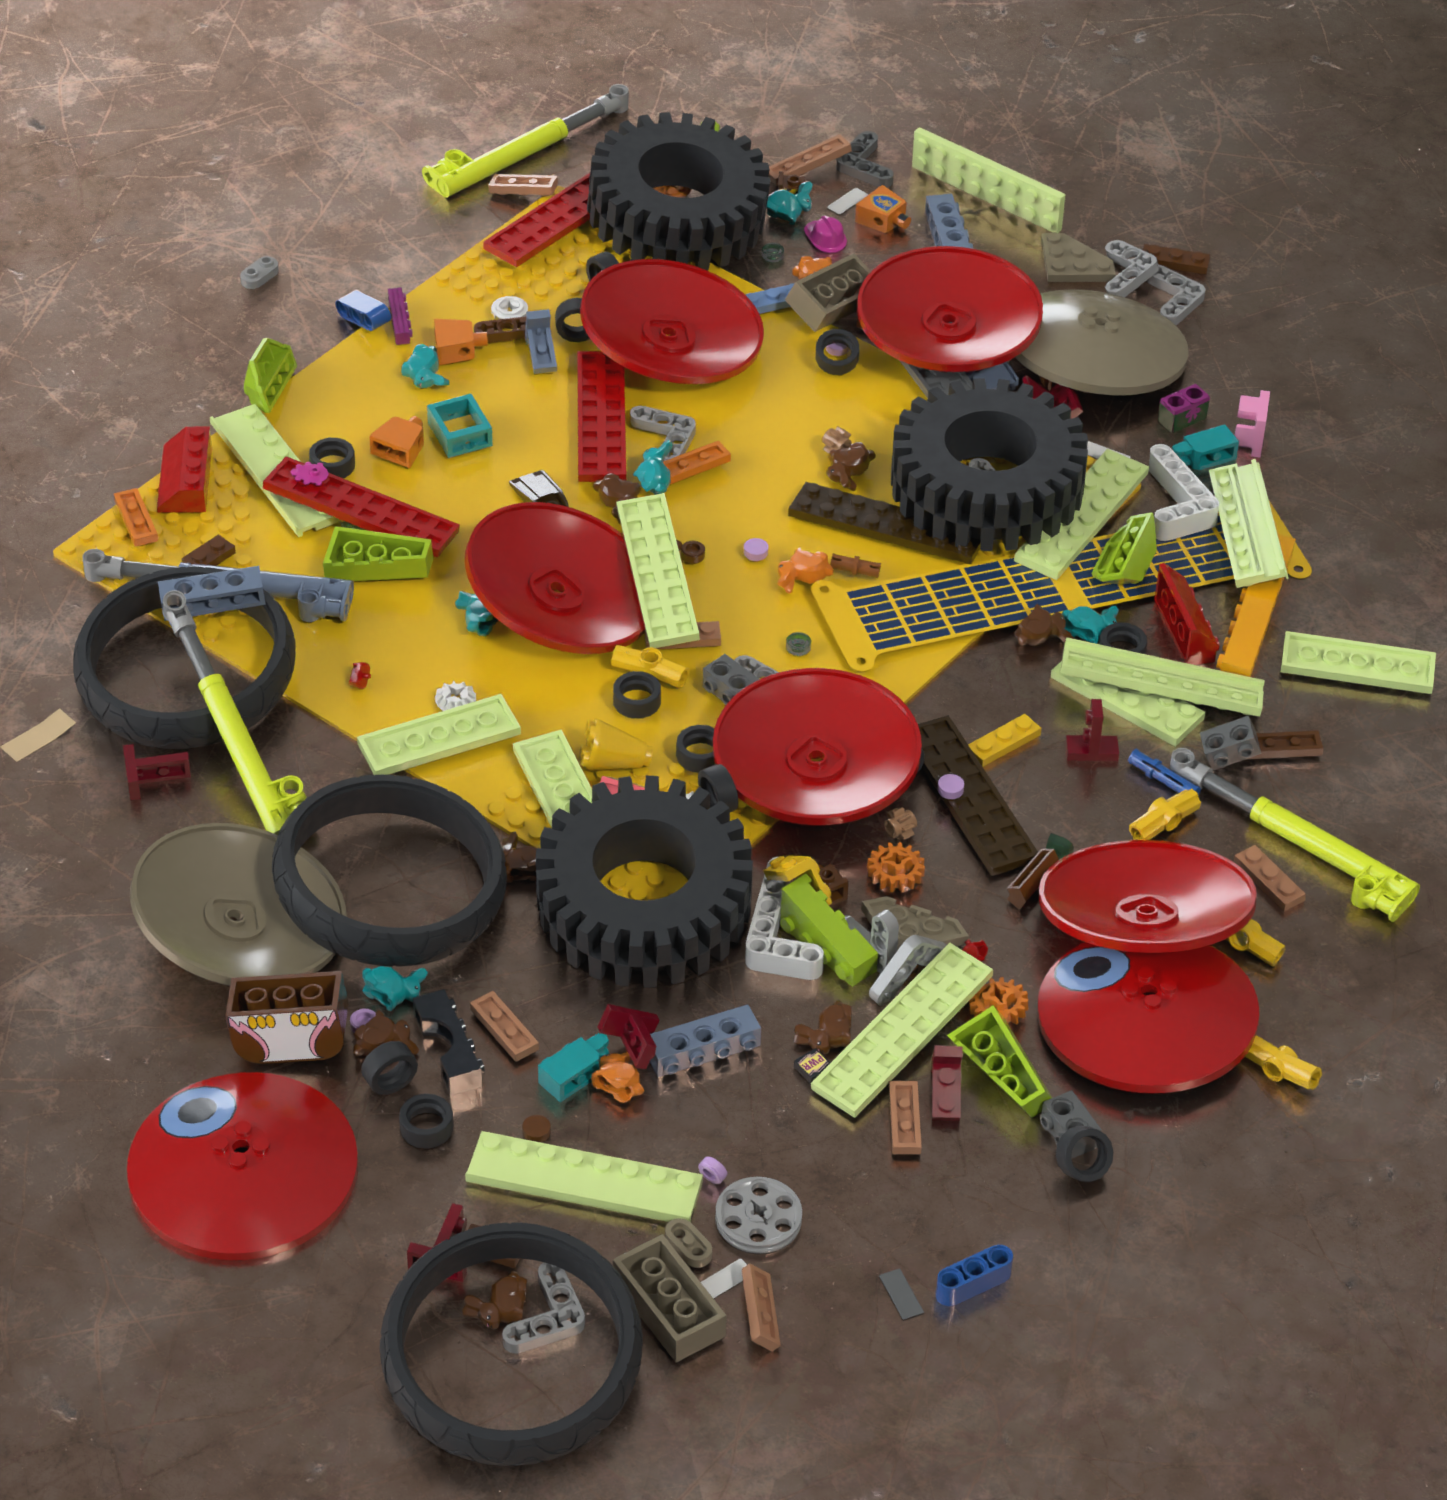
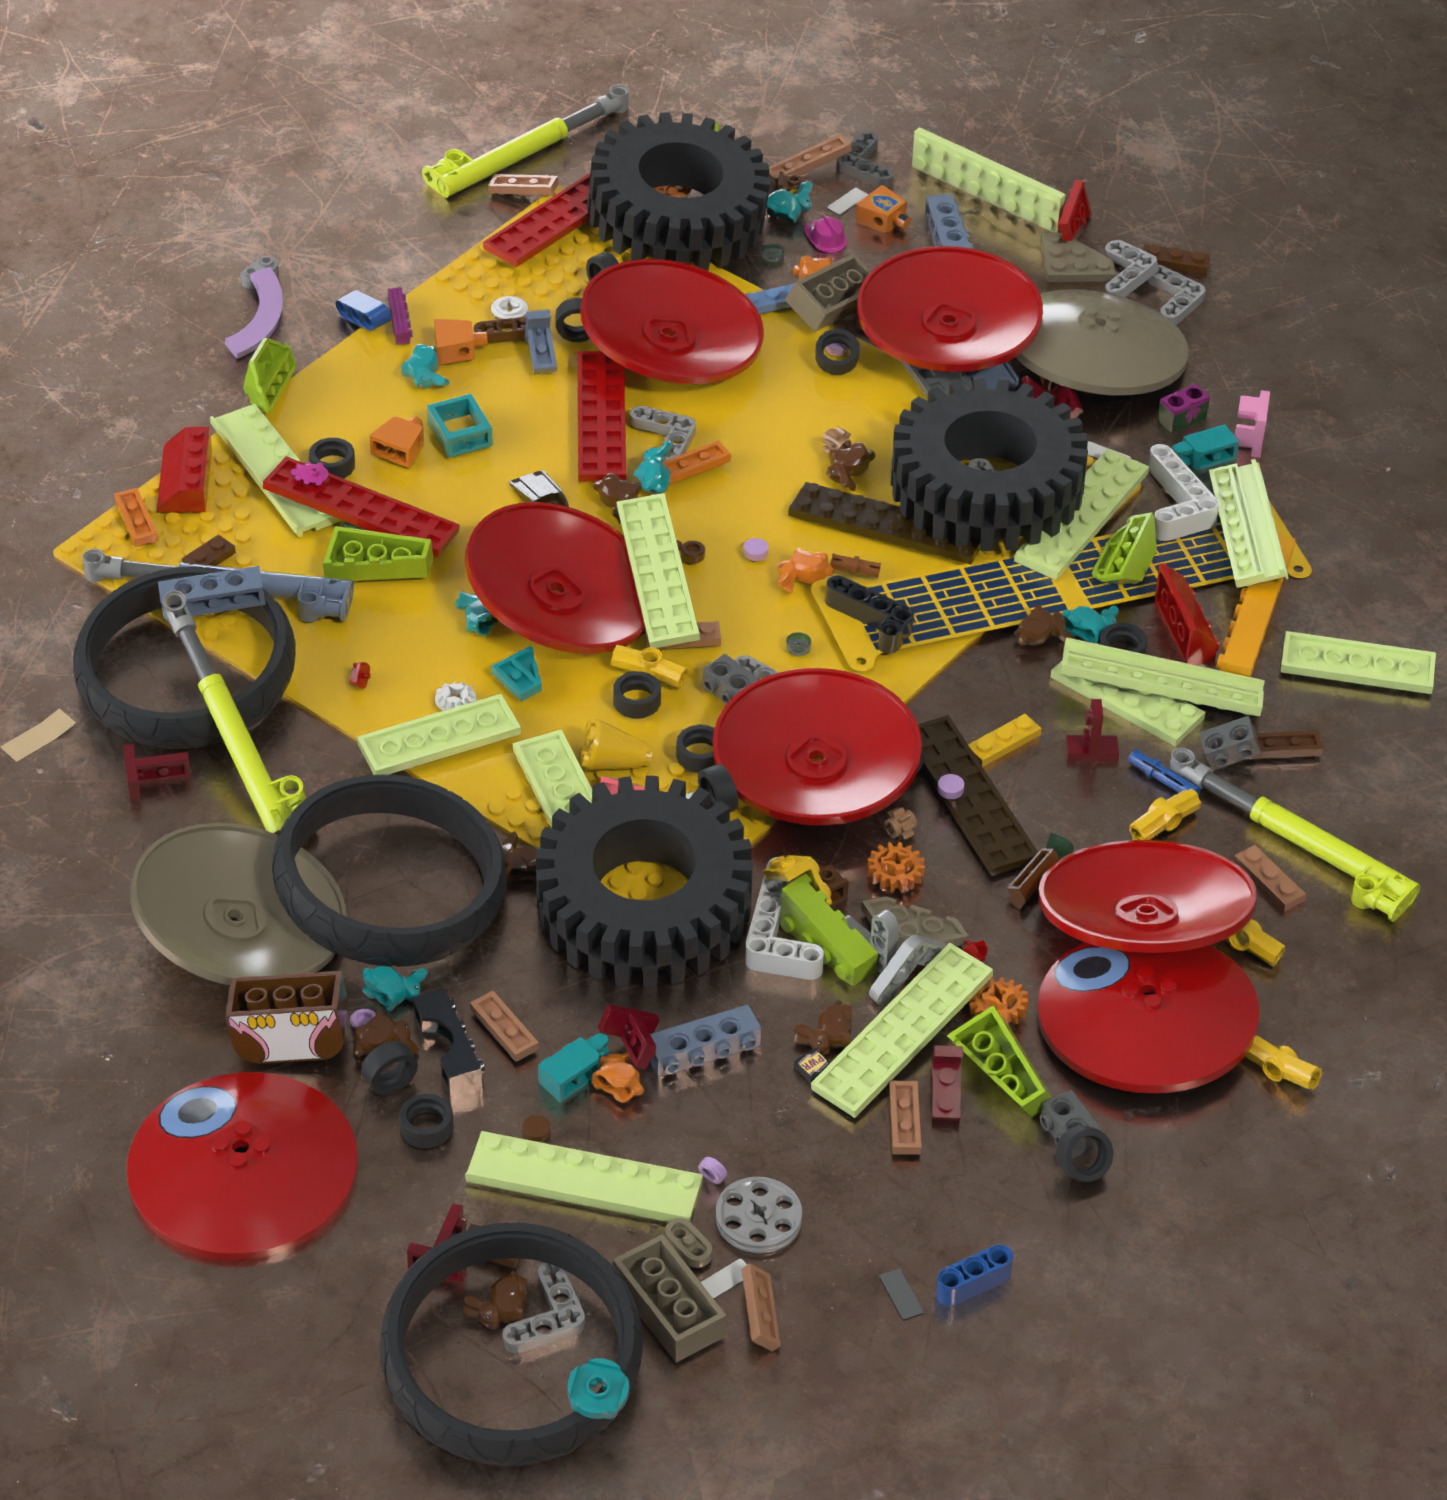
none -> lavender tile [225,267,283,359]
none -> teal wing [491,646,542,702]
none -> teal plate [567,1358,629,1419]
none -> black beam [825,575,914,654]
none -> red wing [1058,180,1092,241]

